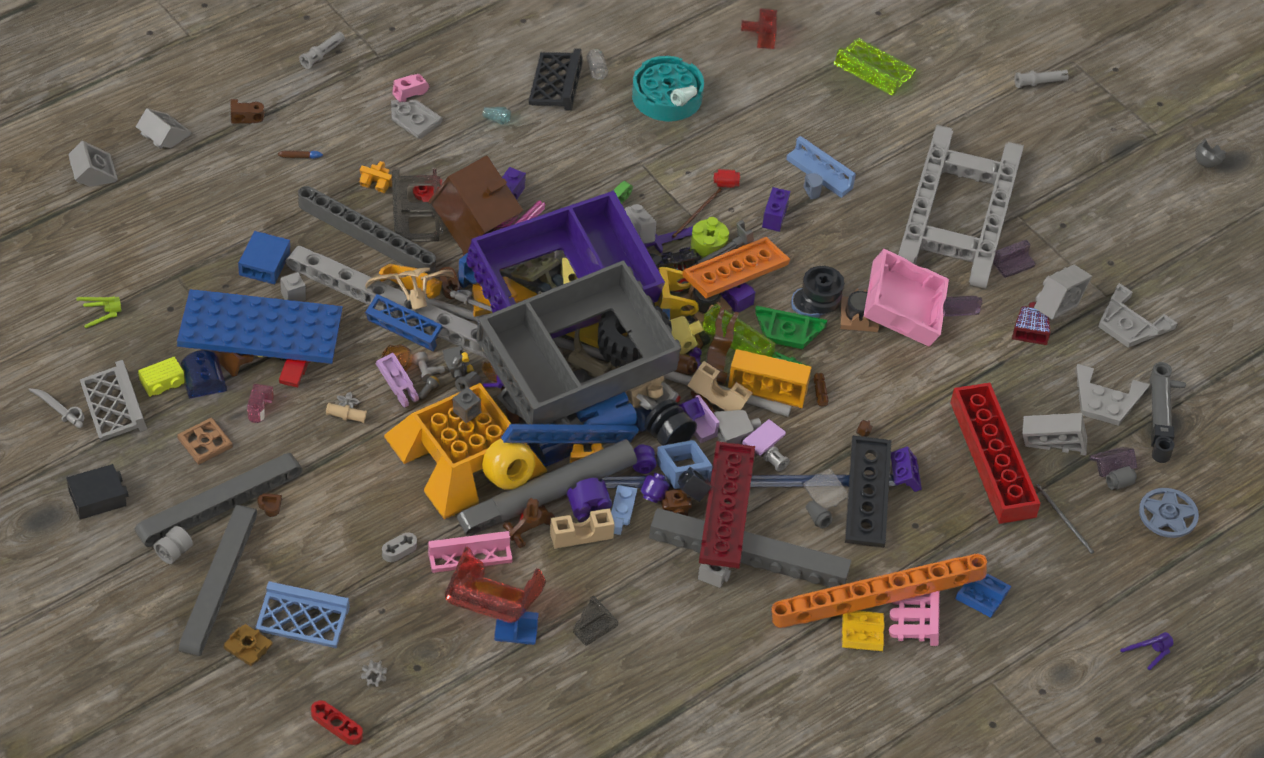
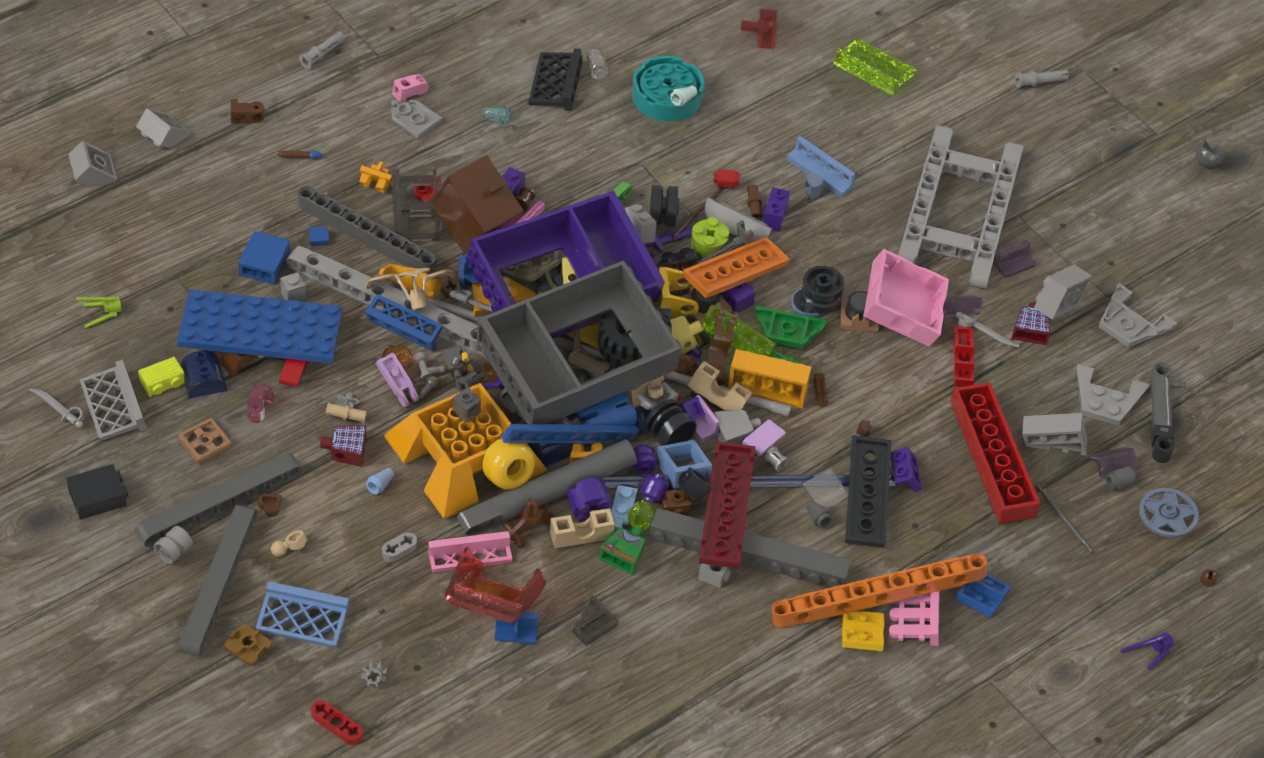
none -> tan plate [271,530,307,557]
none -> blue tile [309,226,329,246]
none -> dark red torso [320,425,367,467]
none -> light blue cone [366,468,394,494]
none -> reddish brown bush [516,186,536,211]
none -> green torso [599,526,645,576]
none -> clear neon green head [627,500,656,530]
none -> black wheel [650,185,679,227]
none -> light grey brick [705,198,772,241]
none -> reddish brown pin [747,184,763,220]
none -> red slope [953,326,975,387]
none -> light grey sword [956,311,1019,348]
none -> reddish brown hinge [1200,569,1218,587]

